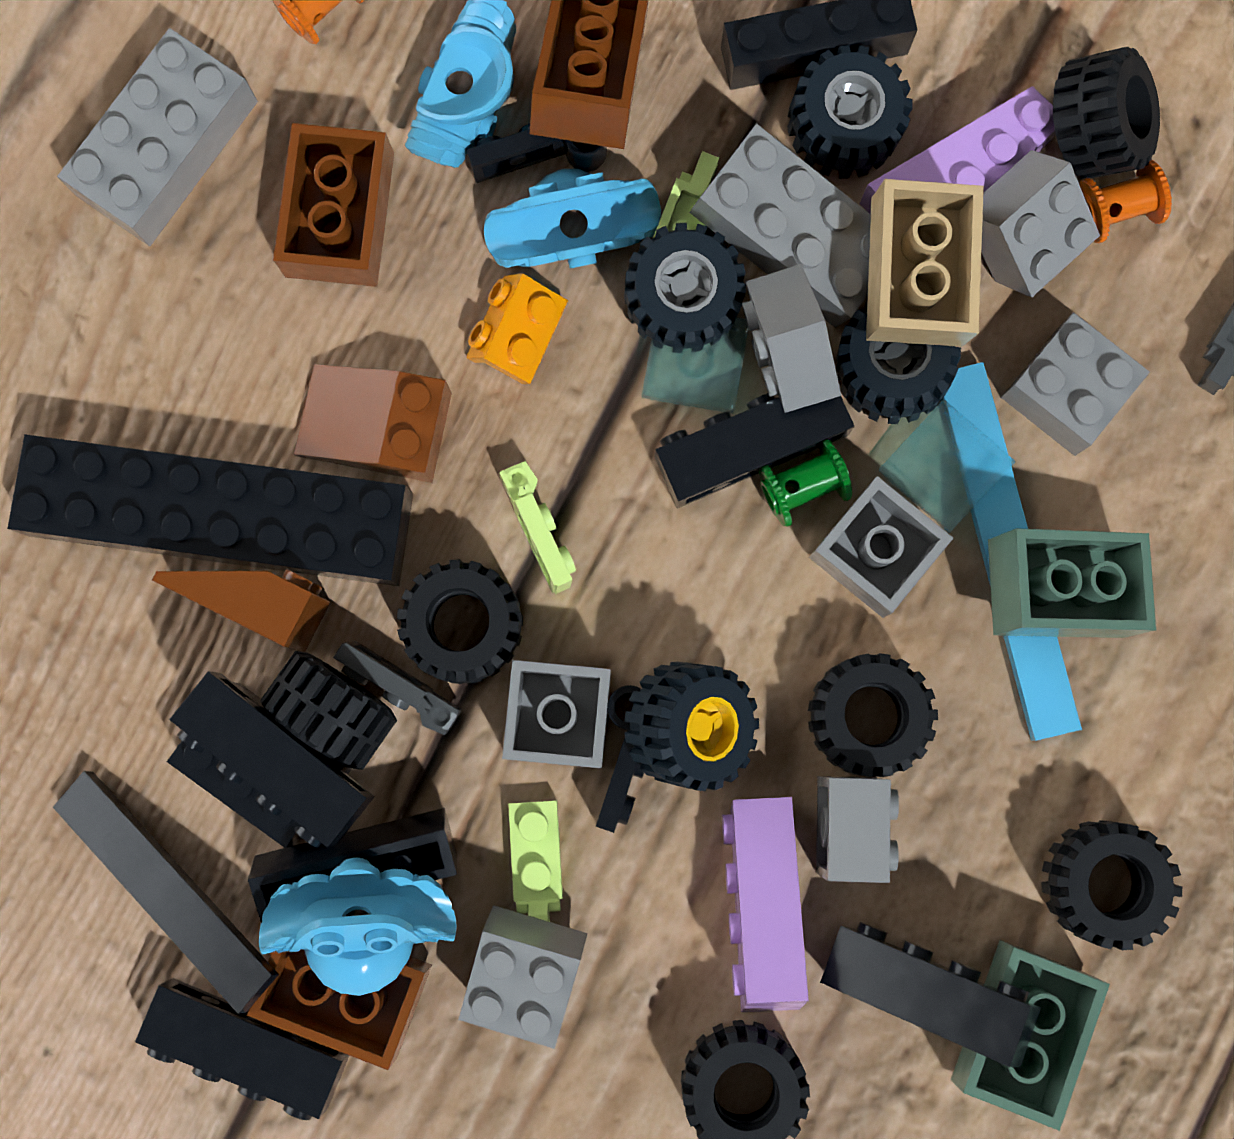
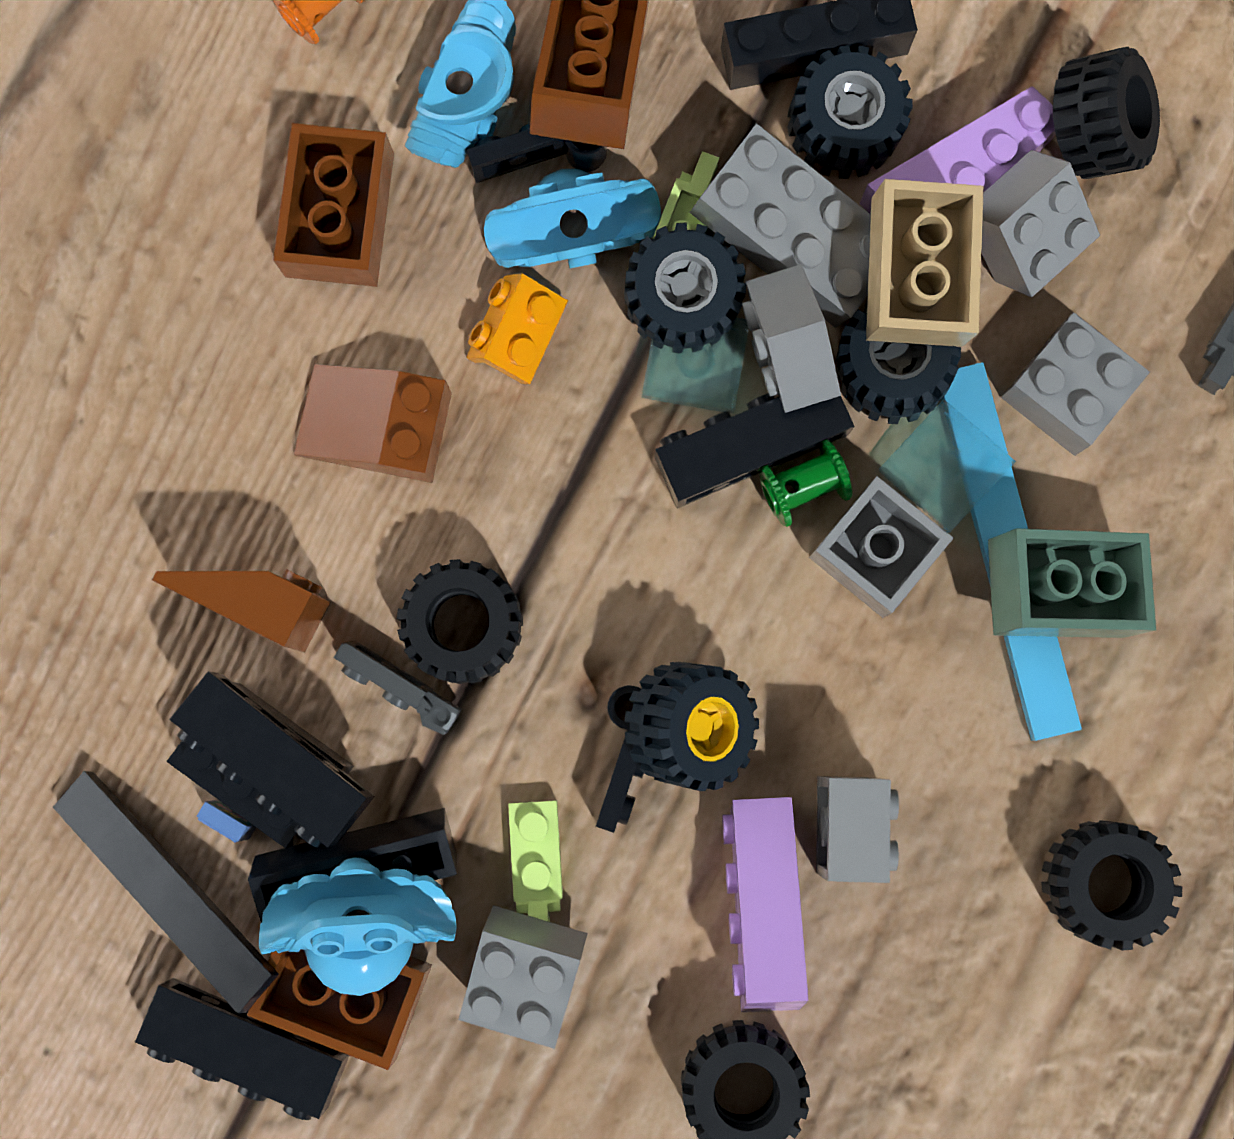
black brick [7,434,413,586] -> none
light grey brick [57,28,258,246] -> none
black tyre [260,651,397,770] -> none
yellowish green hinge [499,461,576,594] -> none
light grey brick [502,660,611,768] -> none
black tyre [808,653,938,777] -> none
black brick [820,922,1041,1067] -> none
sand green brick [951,940,1110,1131] -> none
orange hose [1079,160,1172,243] -> none
none -> medium blue tile [196,800,256,842]

